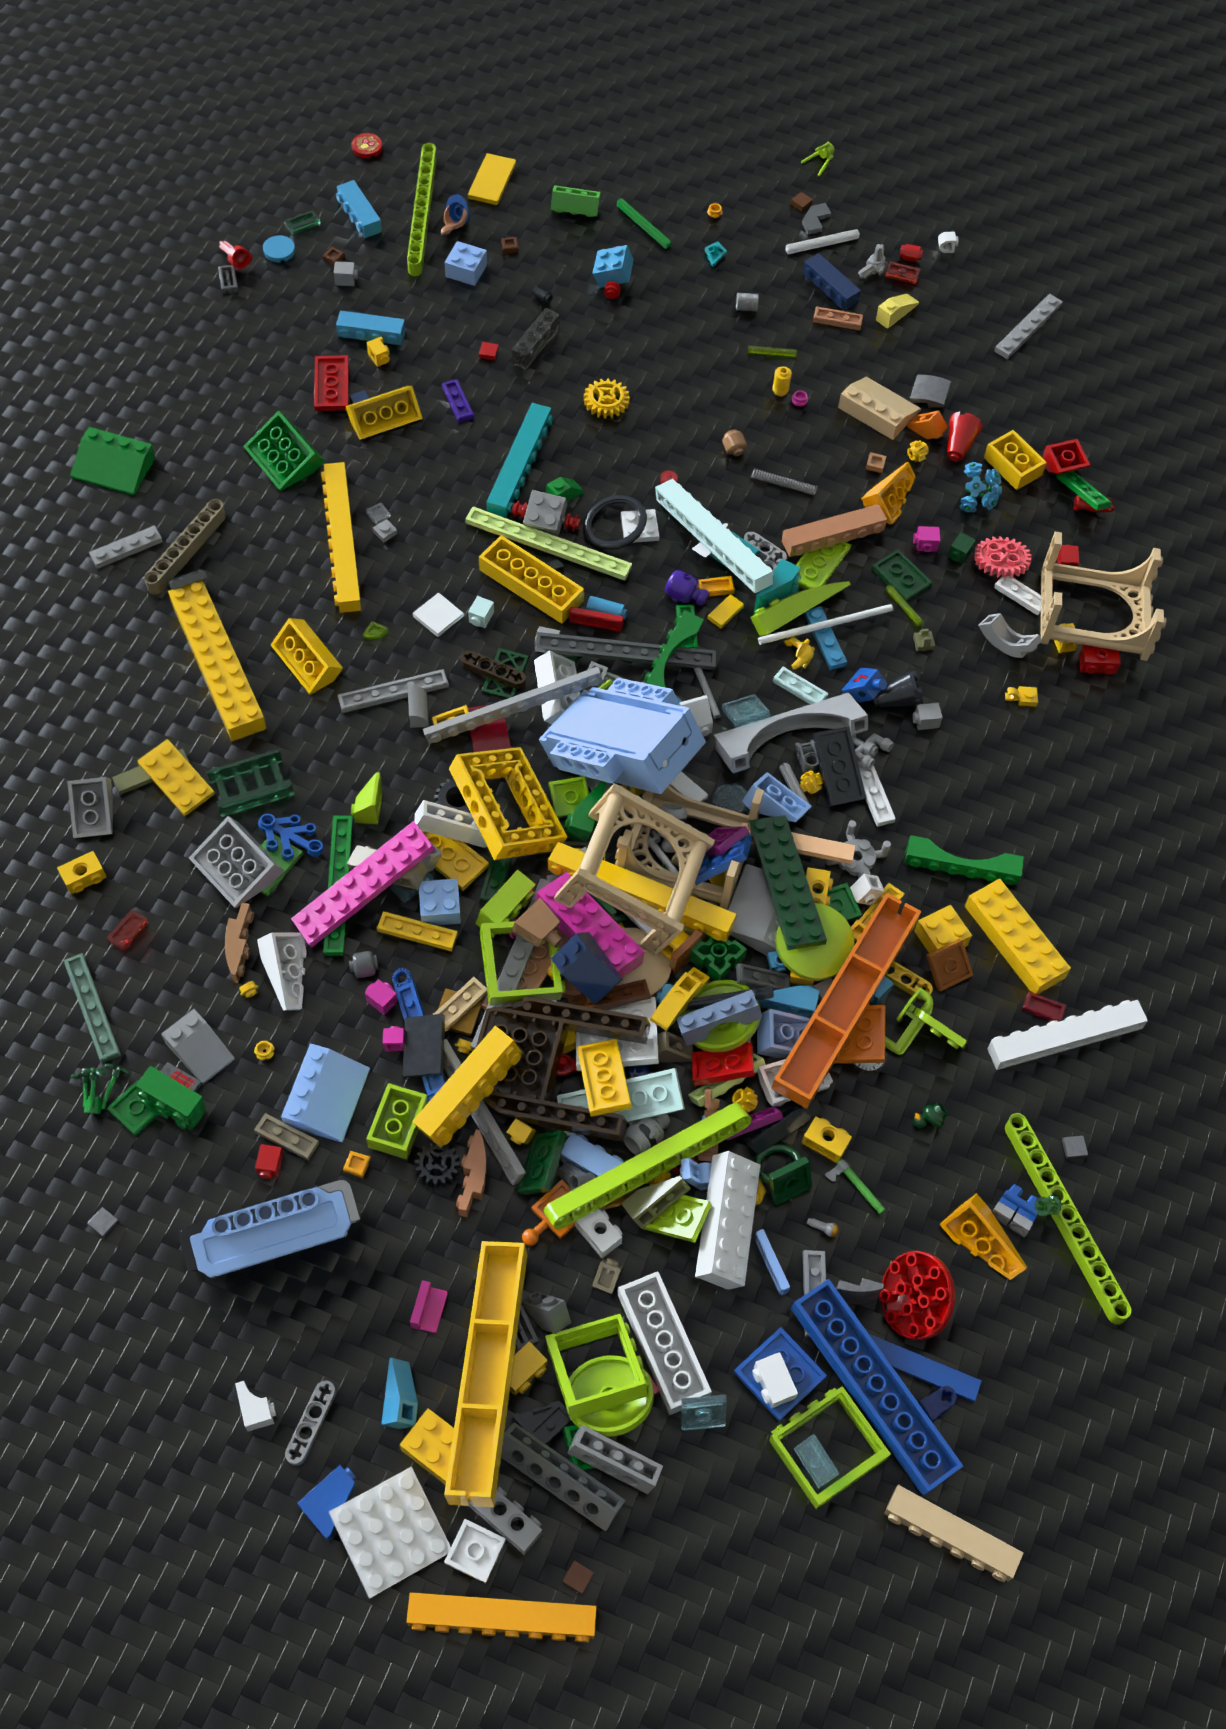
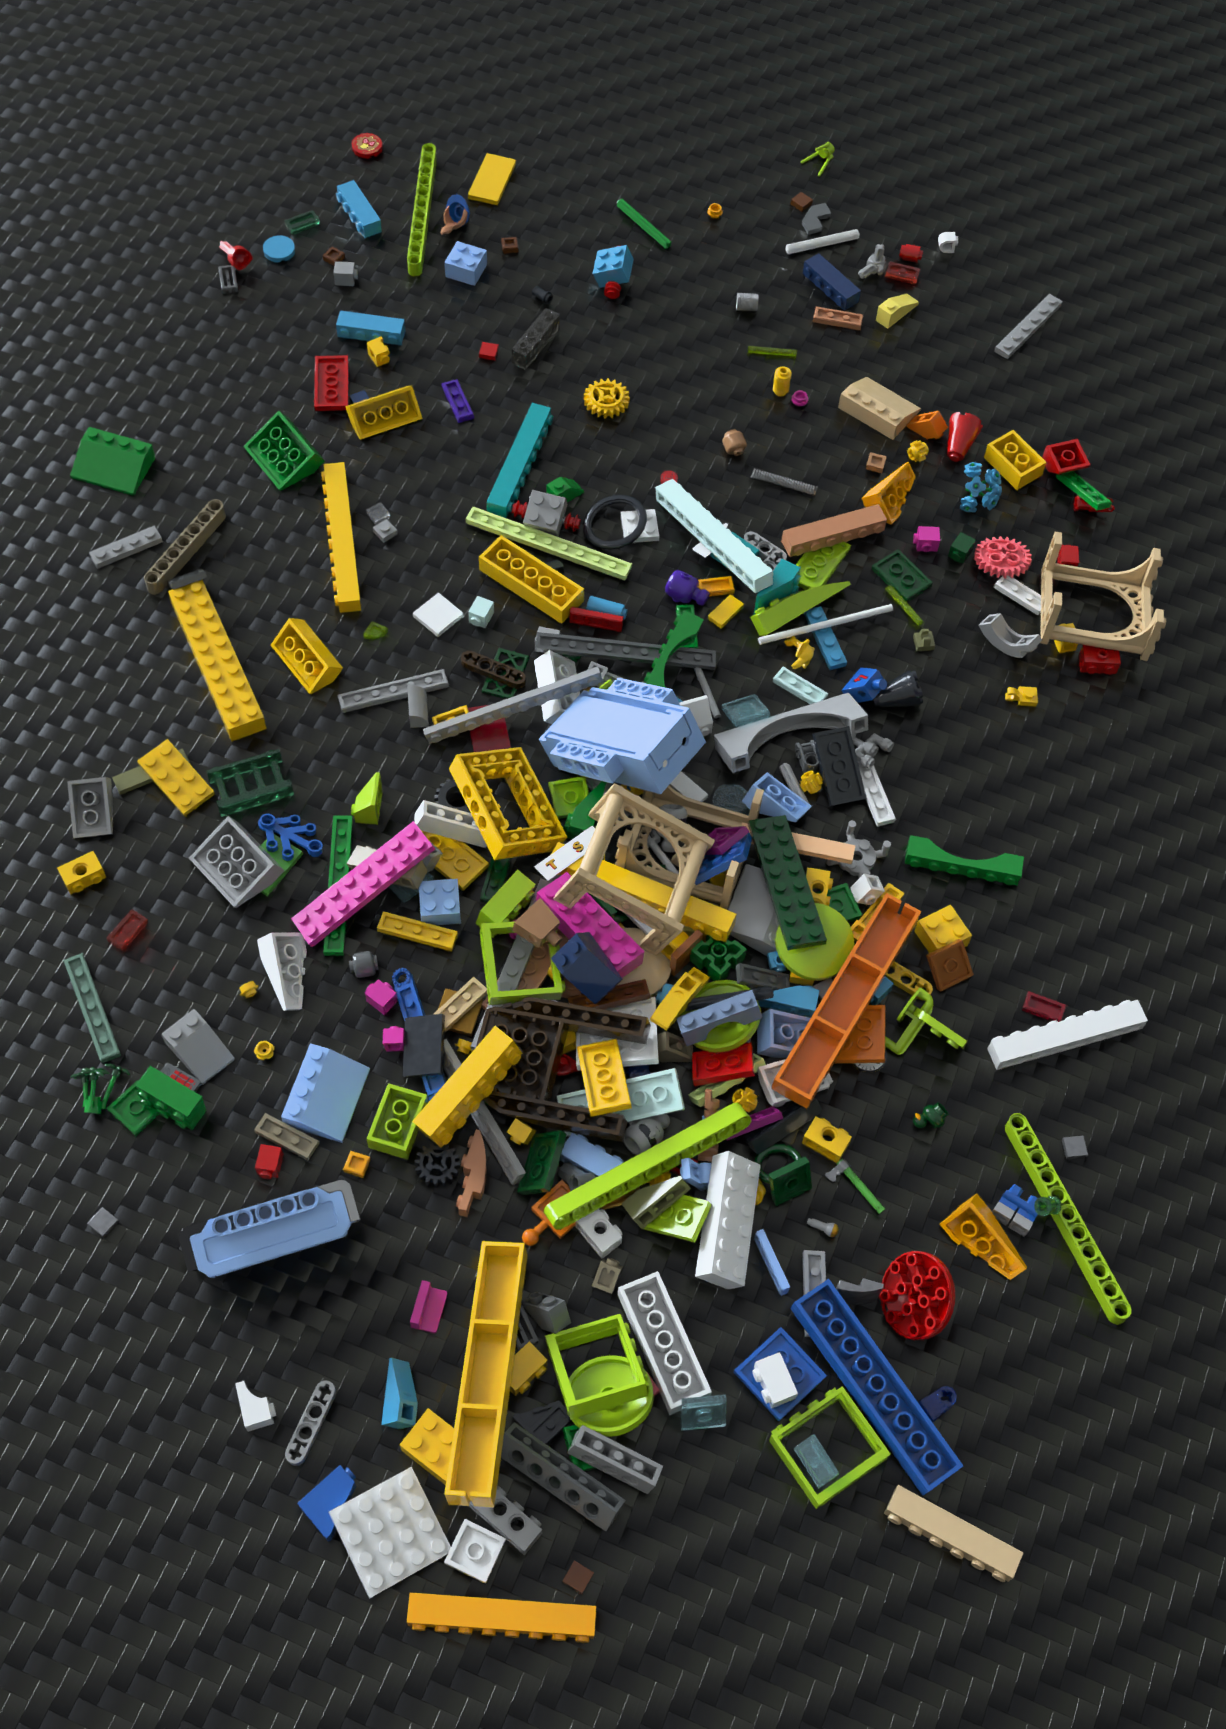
medium nougat slope [225,903,254,983] -> none
bright green brick [551,185,600,217] -> none
teal piece [705,241,727,267] -> none
blue tile [869,1334,982,1403] -> none
flat silver slope [910,375,952,408] -> none
light grey brick [913,703,942,730] -> none
yellow brick [965,879,1071,994] -> none
none -> white sticker [534,826,595,881]

